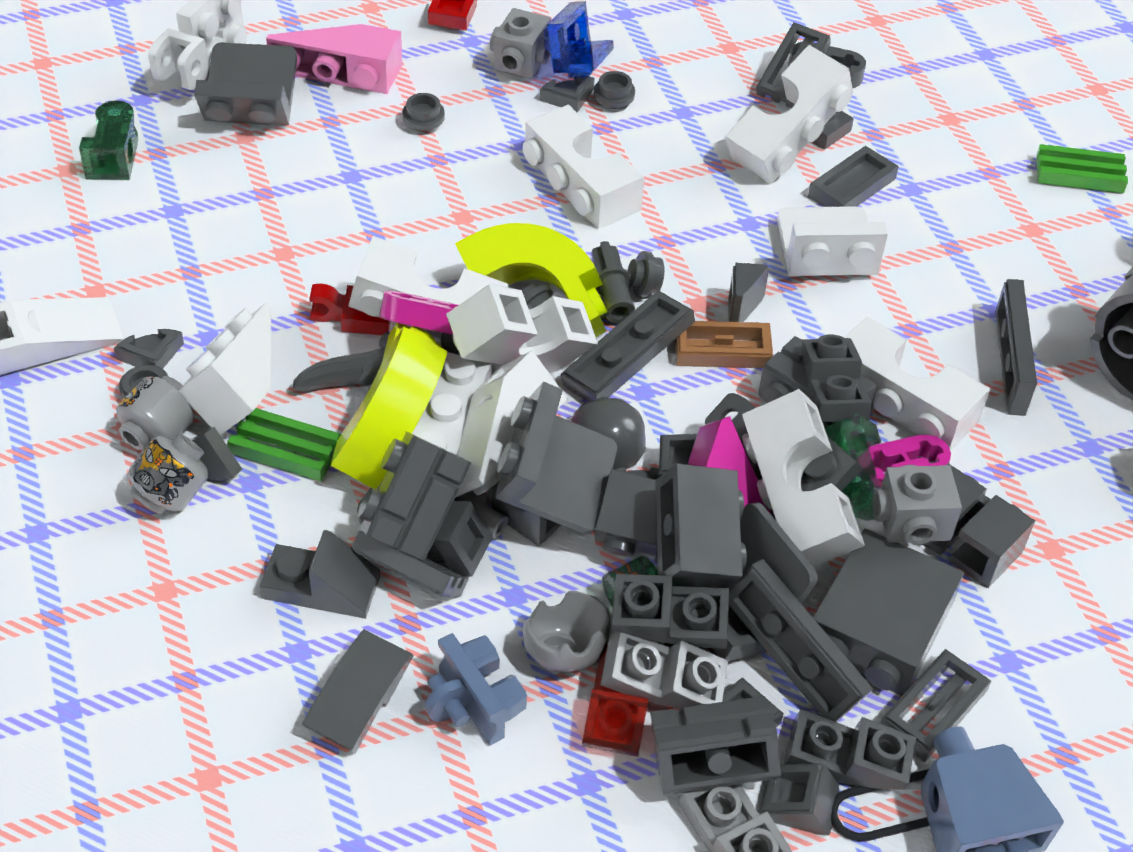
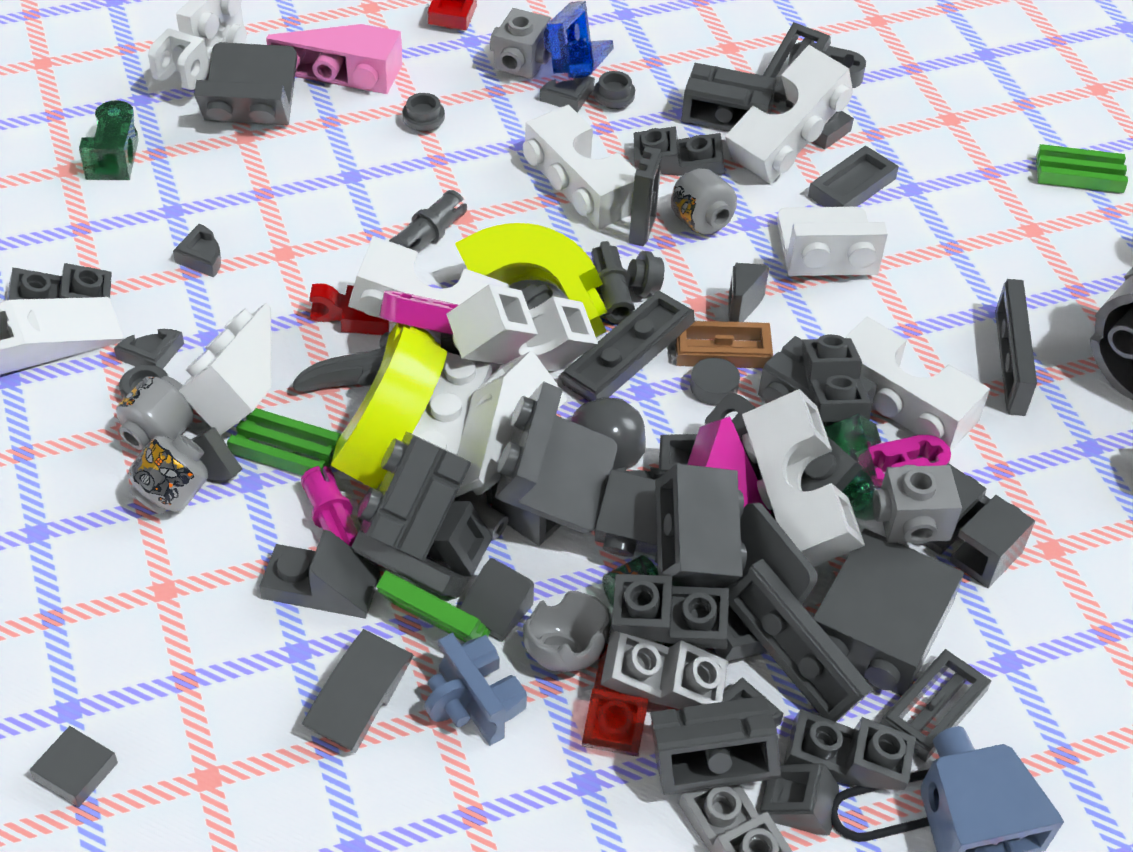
none -> dark grey slope [7,263,112,300]
none -> dark grey tile [29,725,118,807]
none -> dark grey tile [173,223,221,277]
none -> dark pink axle [301,466,358,547]
none -> bright green tile [376,570,491,642]
none -> dark grey pin [389,190,467,253]
none -> dark grey slope [459,558,534,641]
none -> dark grey tile [629,146,663,246]
none -> dark grey slope [633,126,725,176]
none -> light grey head [671,168,737,235]
none -> dark grey brick [681,62,777,131]
none -> dark grey tile [690,358,740,405]

